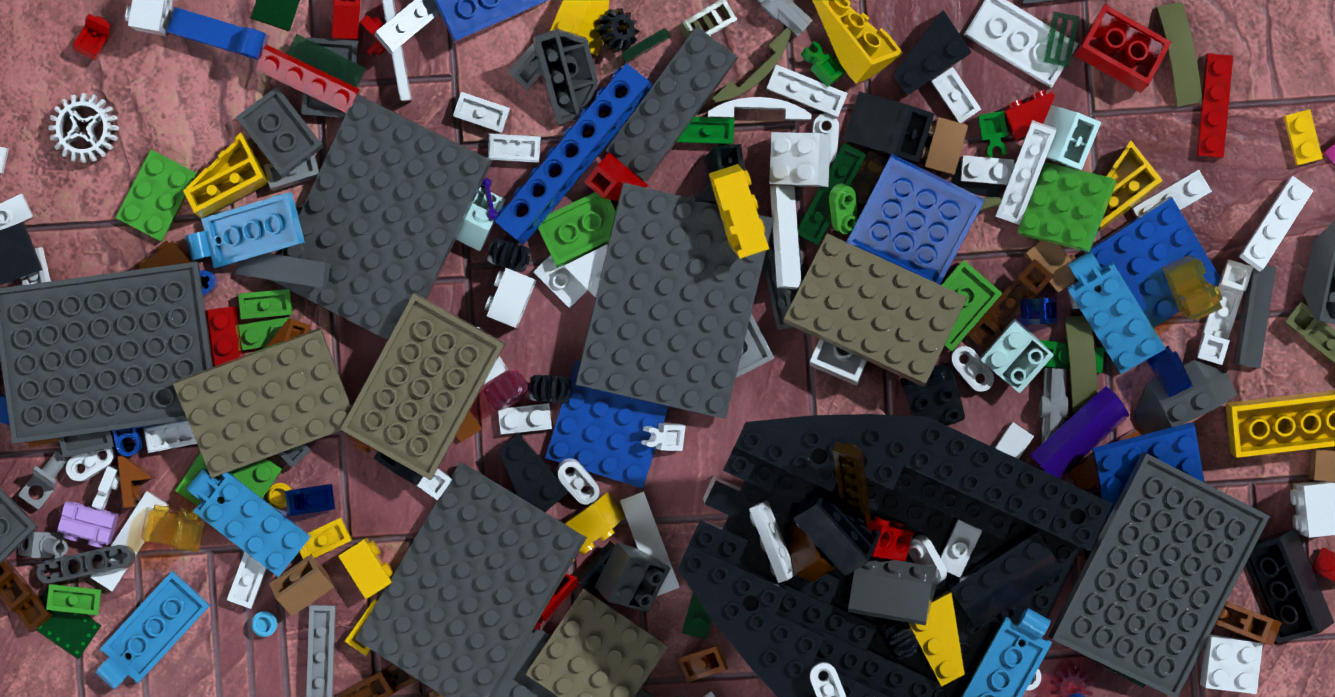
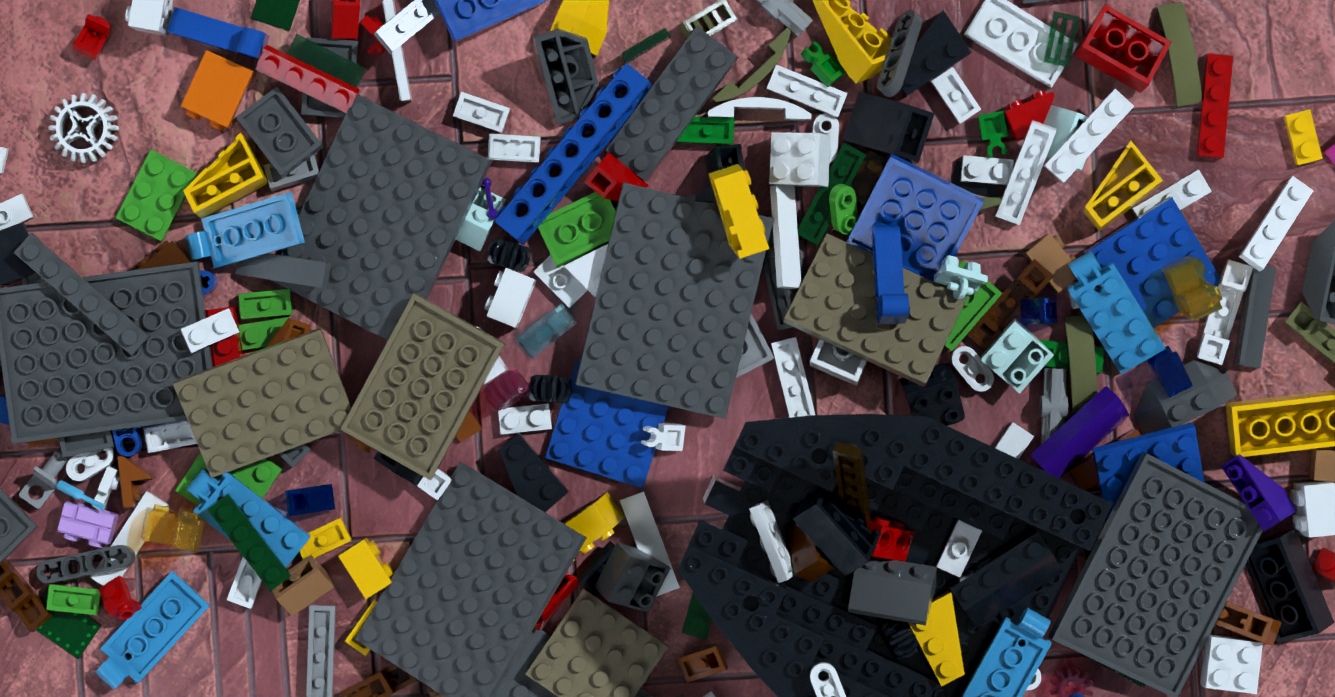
light grey bracket [18,531,68,558] -> none
medium azure plate [251,611,277,637] -> none
yellow plate [267,483,293,509] -> none
light grey plate [508,43,541,90] -> none
white plate [557,458,599,504] -> none
black gear [594,8,639,53] -> none
white plate [908,535,947,585] -> none
medium nougat brick [920,117,968,176] -> none
bright green plate [1017,162,1117,252] -> none
none -> dark grey plate [14,233,150,356]
none -> medium azure piece [56,480,105,510]
none -> red bracket [99,576,142,621]
none -> white plate [180,308,239,353]
none -> orange panel [181,50,257,131]
none -> dark green plate [207,493,291,592]
none -> clear light blue slope [517,303,577,359]
none -> white plate [771,337,815,417]
none -> blue beam [872,226,909,325]
none -> dark grey beam [877,10,923,97]
none -> light aqua hips [934,255,988,300]
none -> white plate [1044,89,1134,183]
none -> dark purple slope [1221,454,1297,531]

